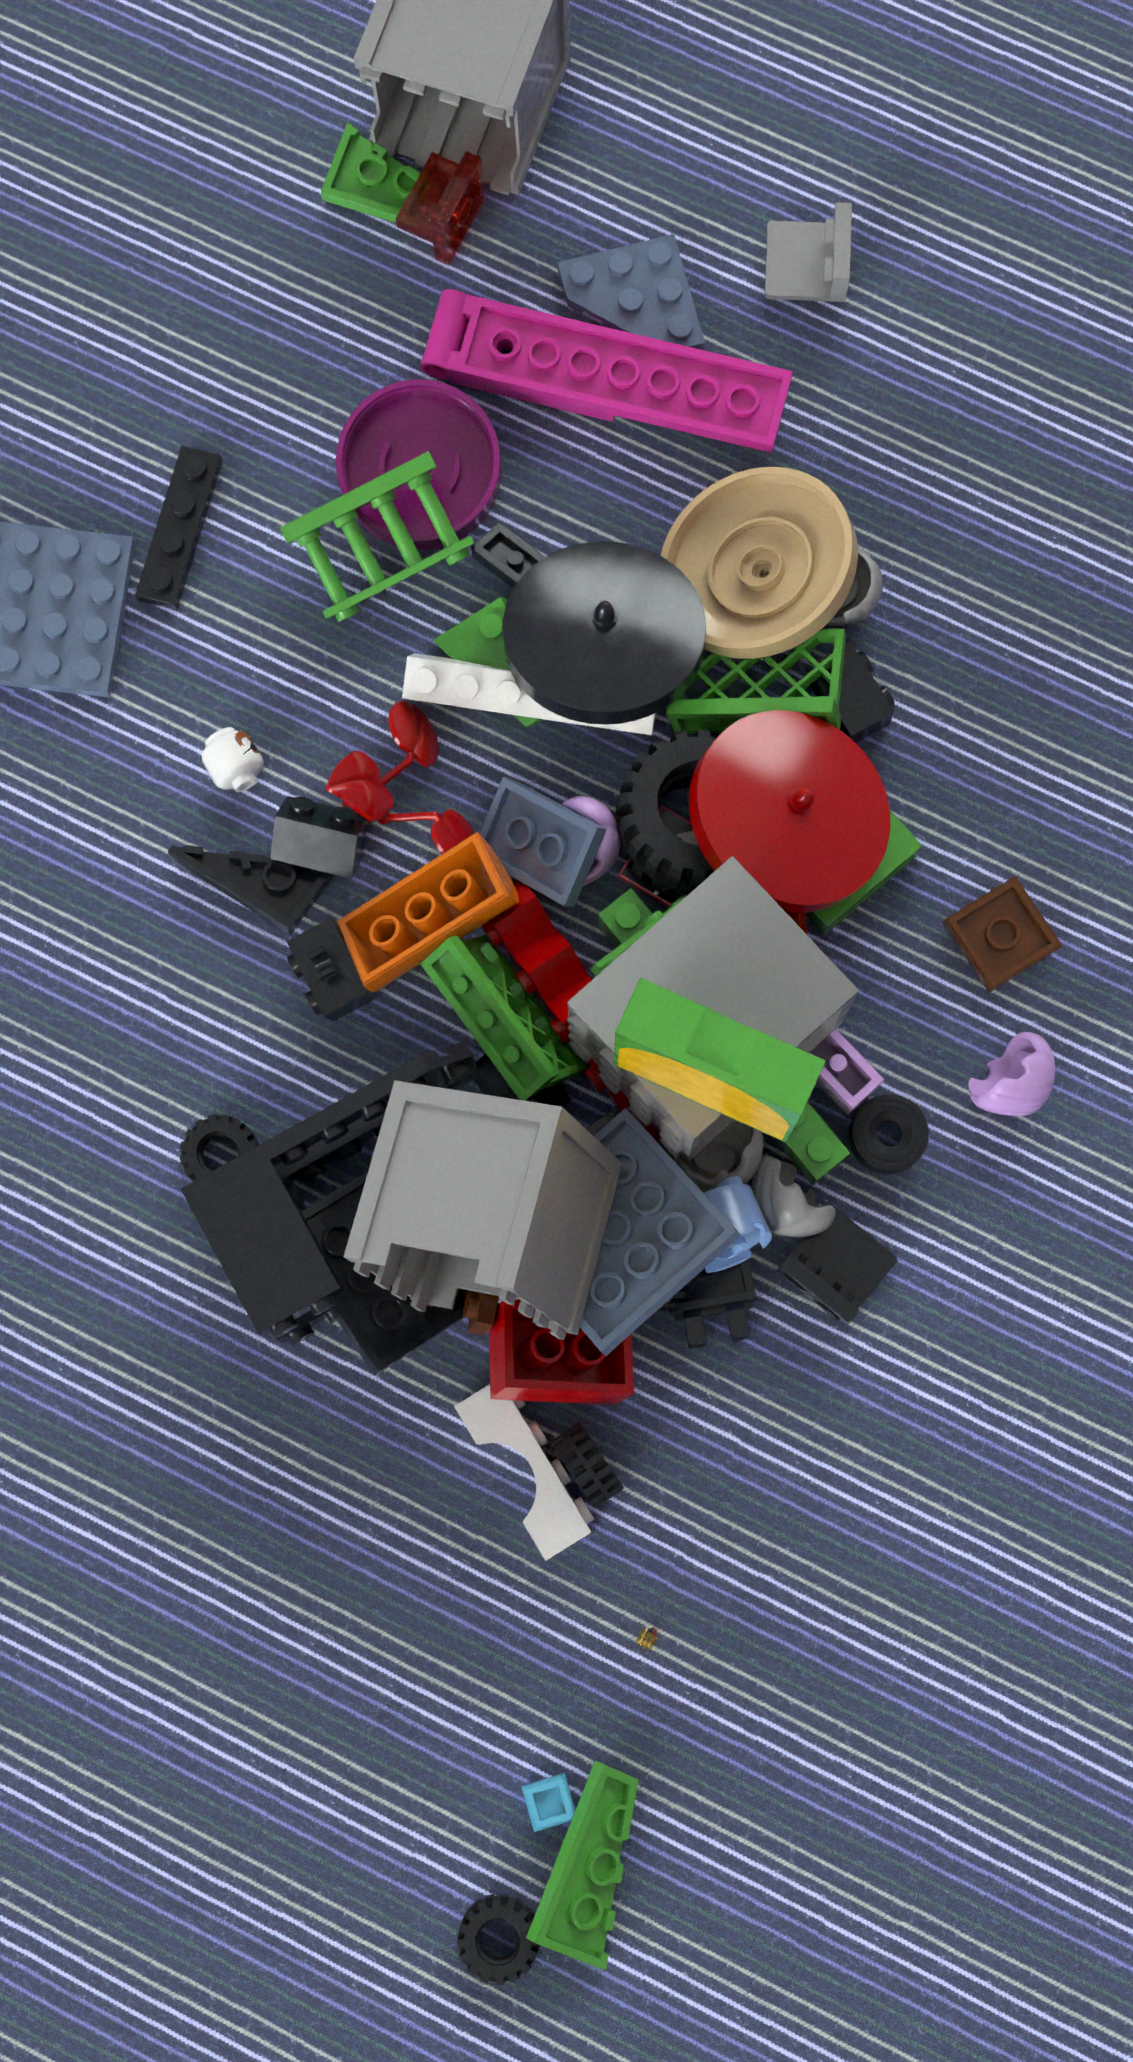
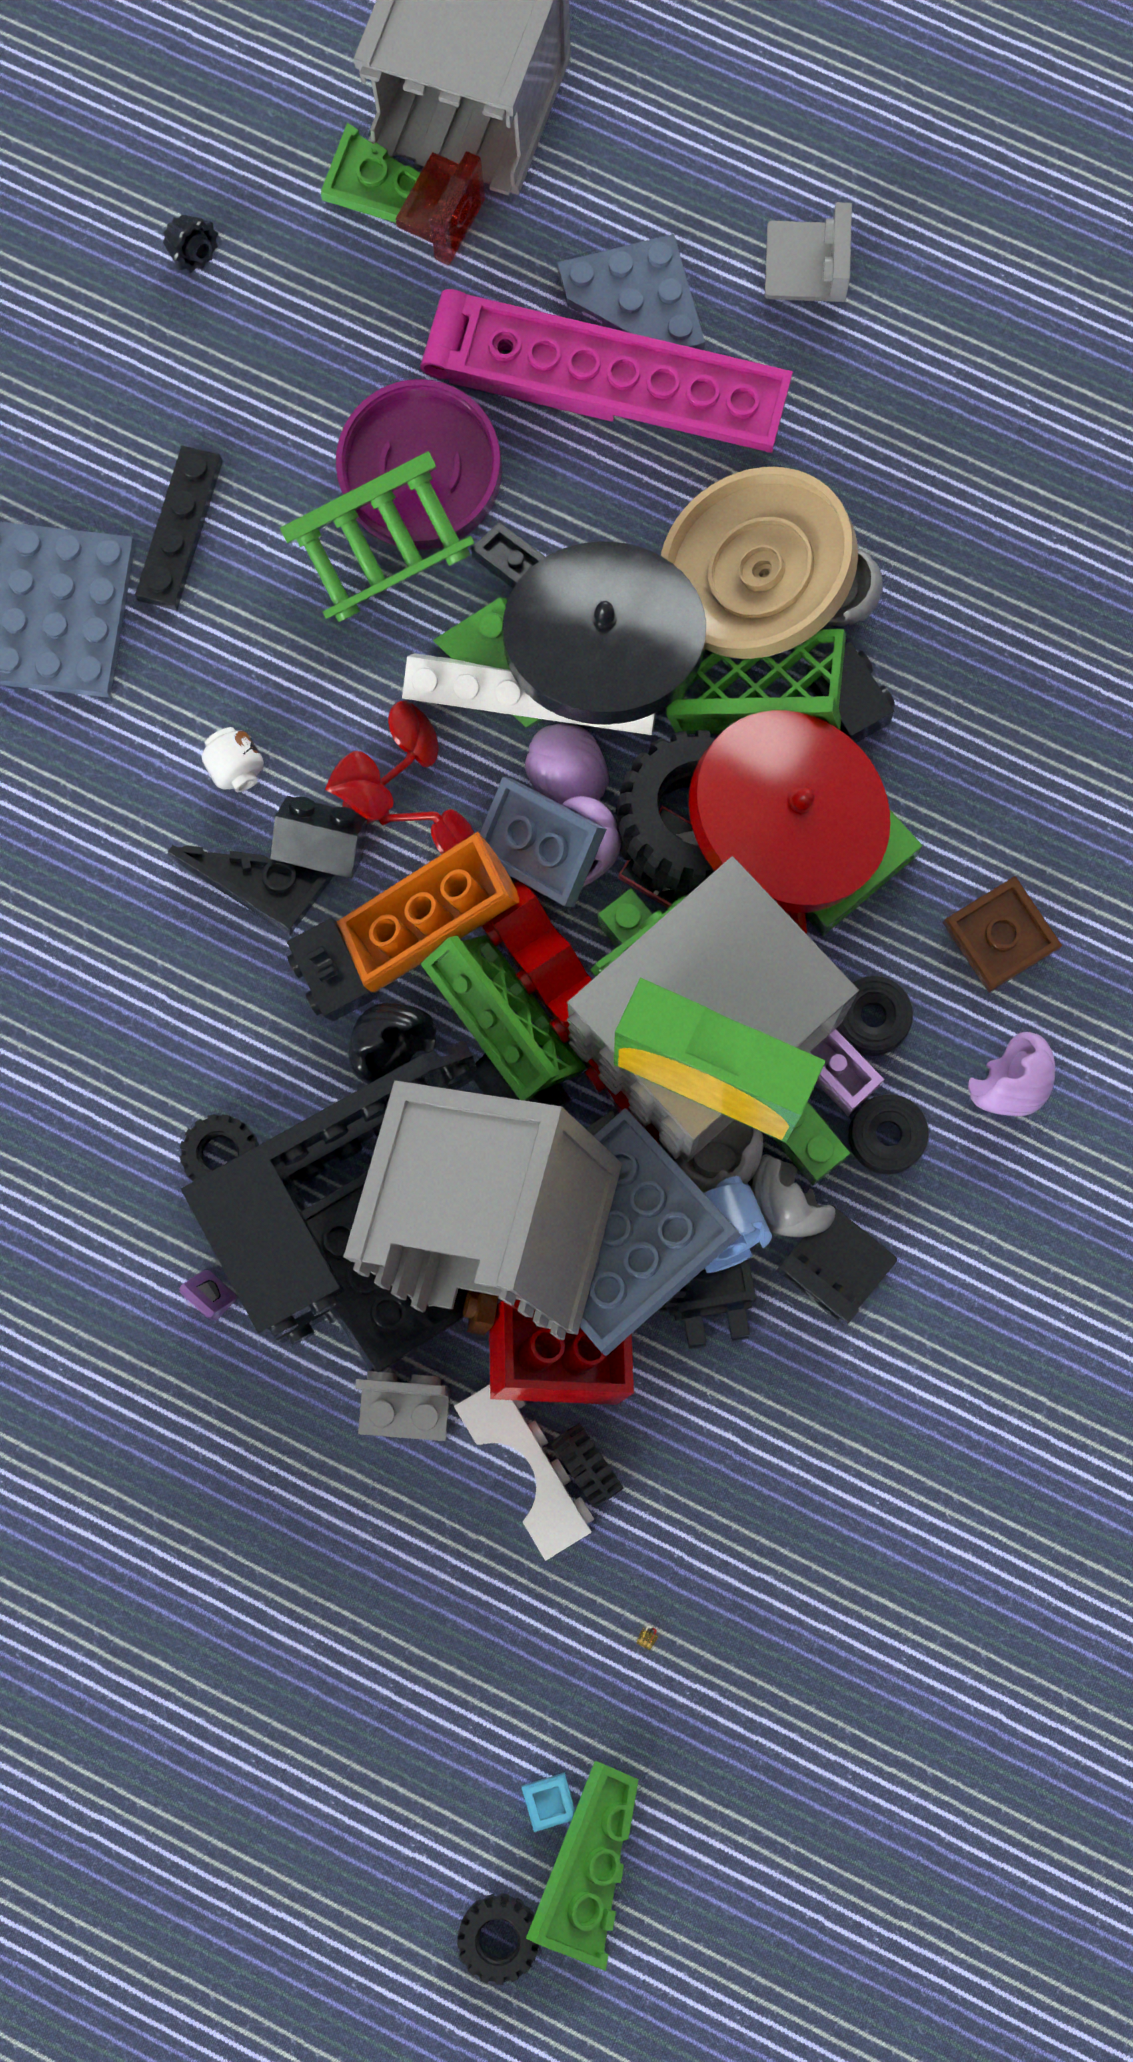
none -> black piece [163,215,219,273]
none -> medium lavender slope [179,1270,237,1320]
none -> black piece [348,1003,436,1084]
none -> light grey bracket [355,1371,451,1441]
none -> lavender piece [525,723,609,805]
none -> black tyre [836,976,913,1056]

